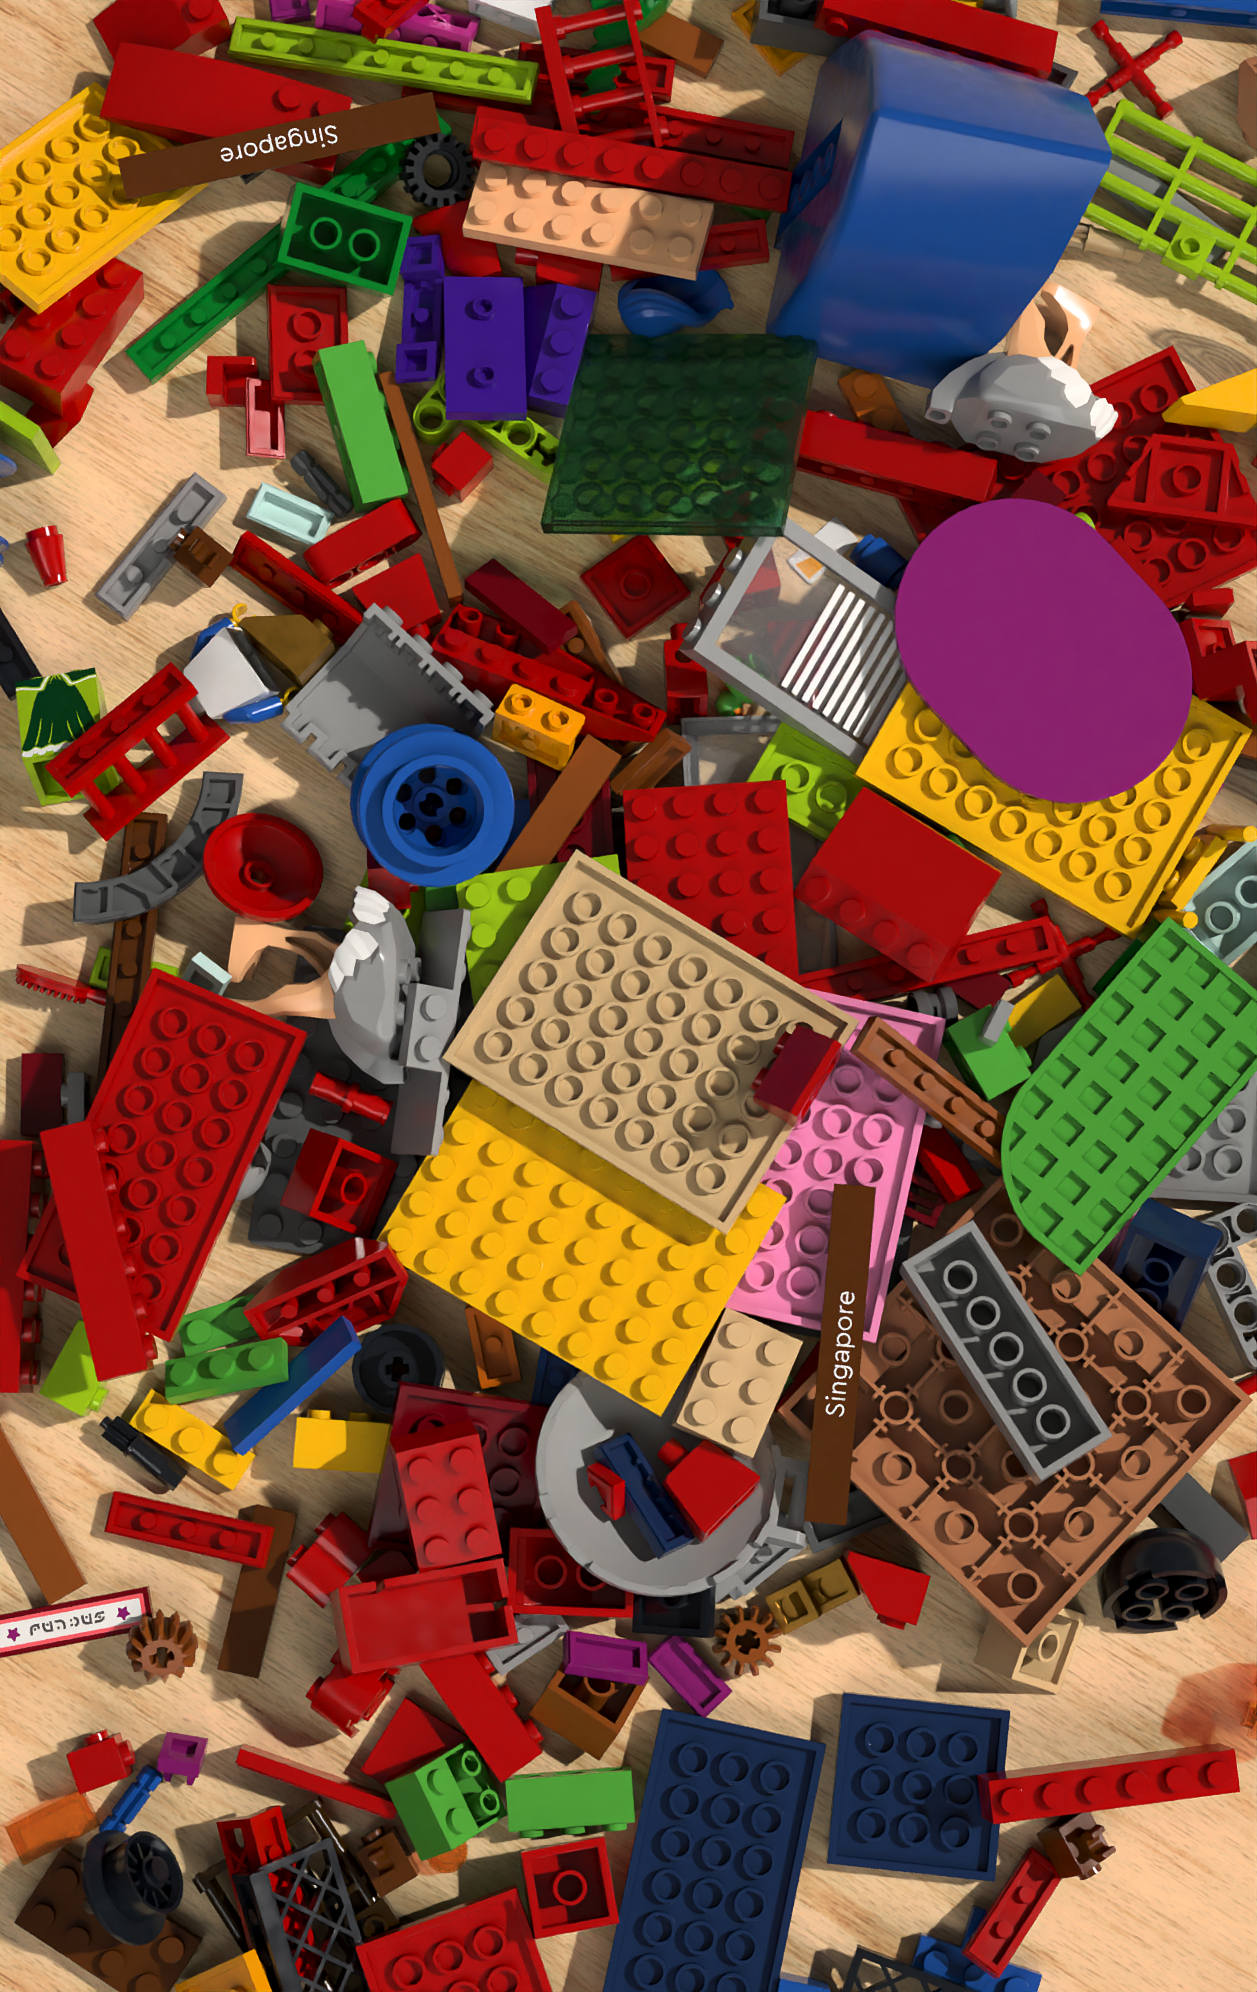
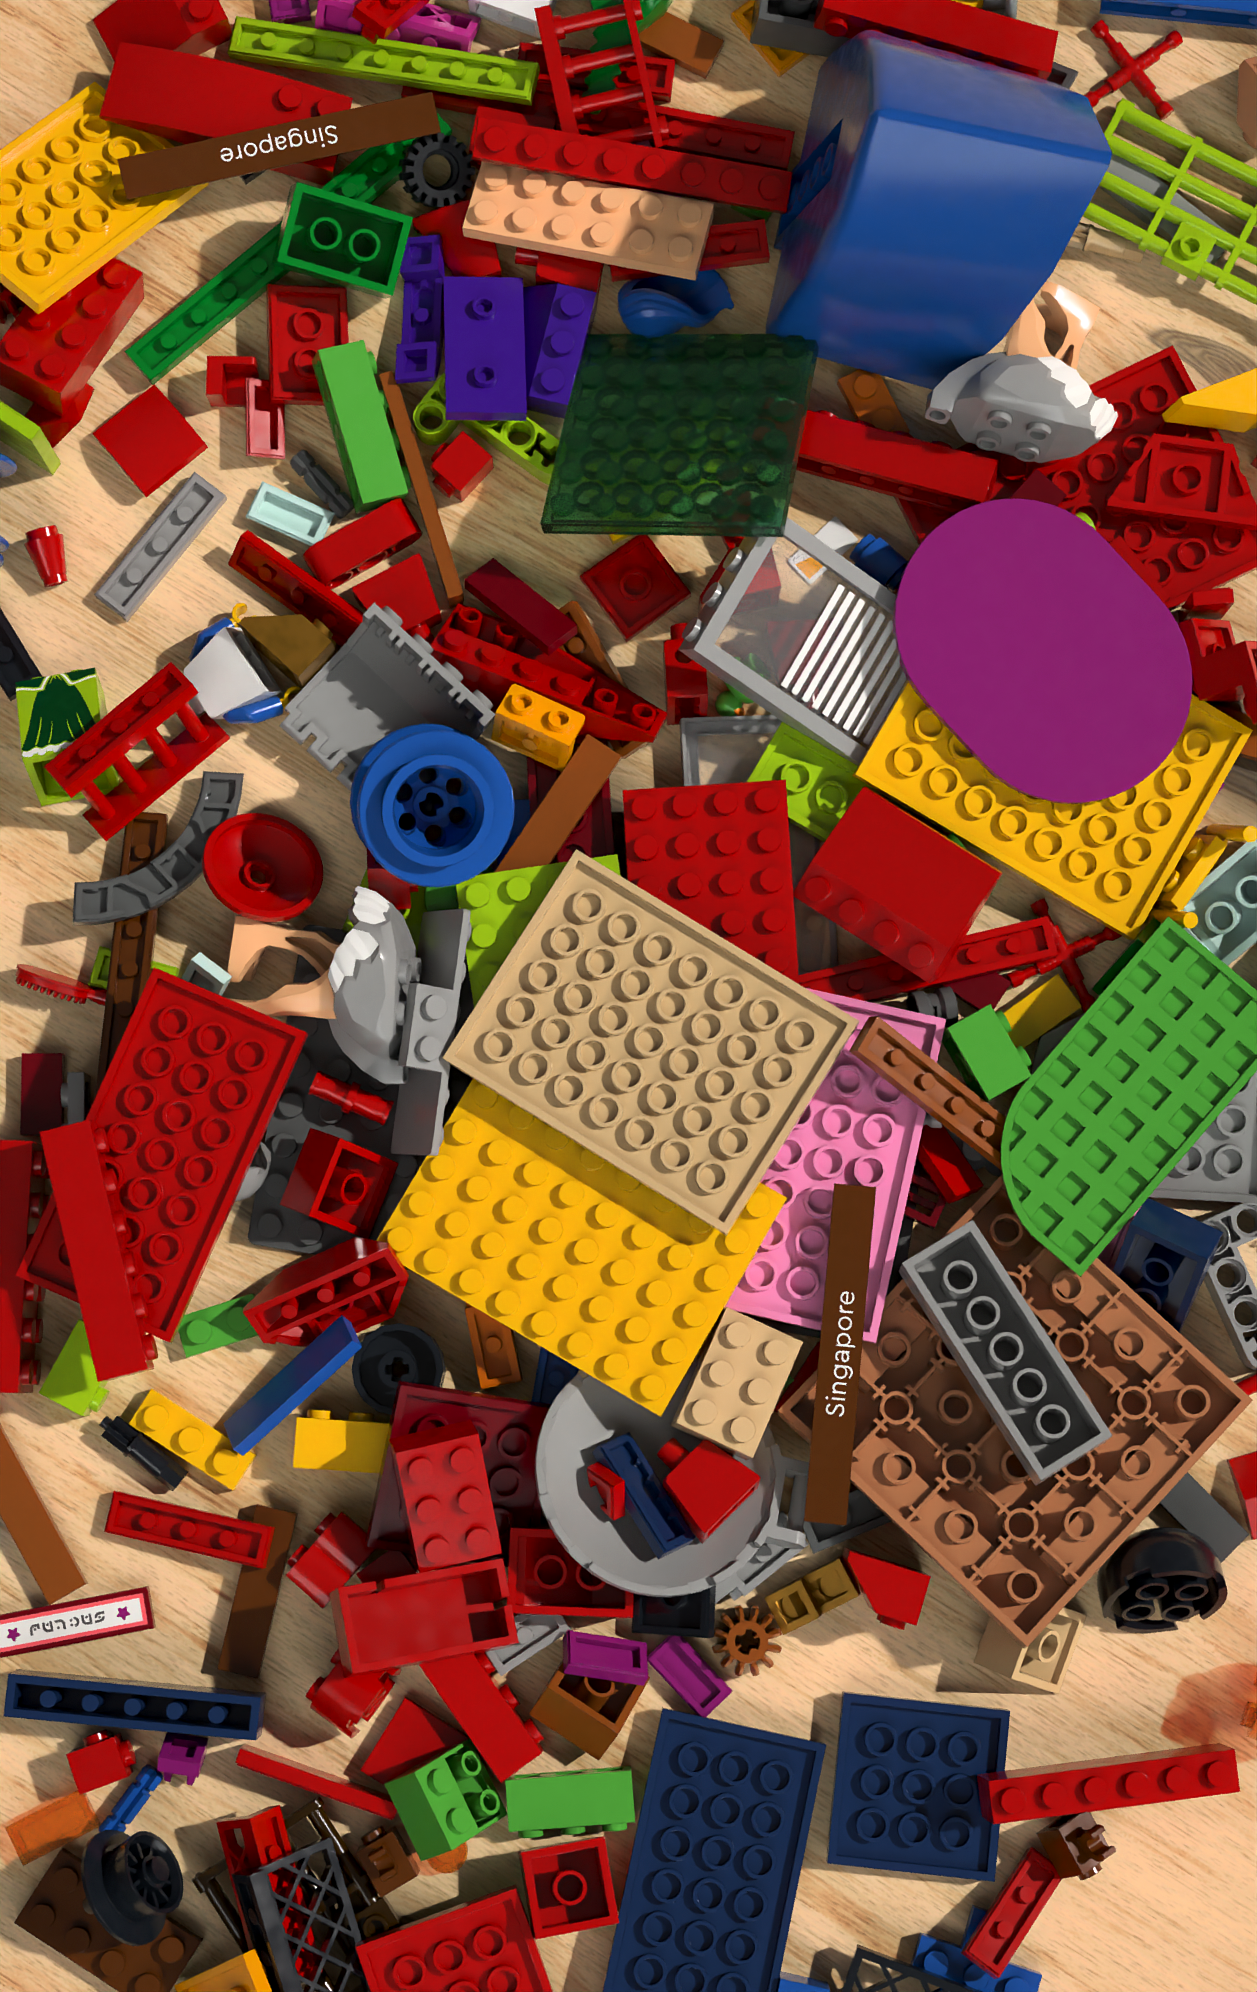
dark orange gear [126,1609,198,1684] -> none
reddish brown brick [165,526,235,588] -> none
bright green plate [165,1337,289,1405] -> none
dark orange tile [610,728,692,797] -> none
red slope [751,1025,842,1129] -> none
light grey tile [978,999,1015,1047] -> none
none -> dark blue brick [3,1669,266,1740]
none -> red slope [92,384,208,497]

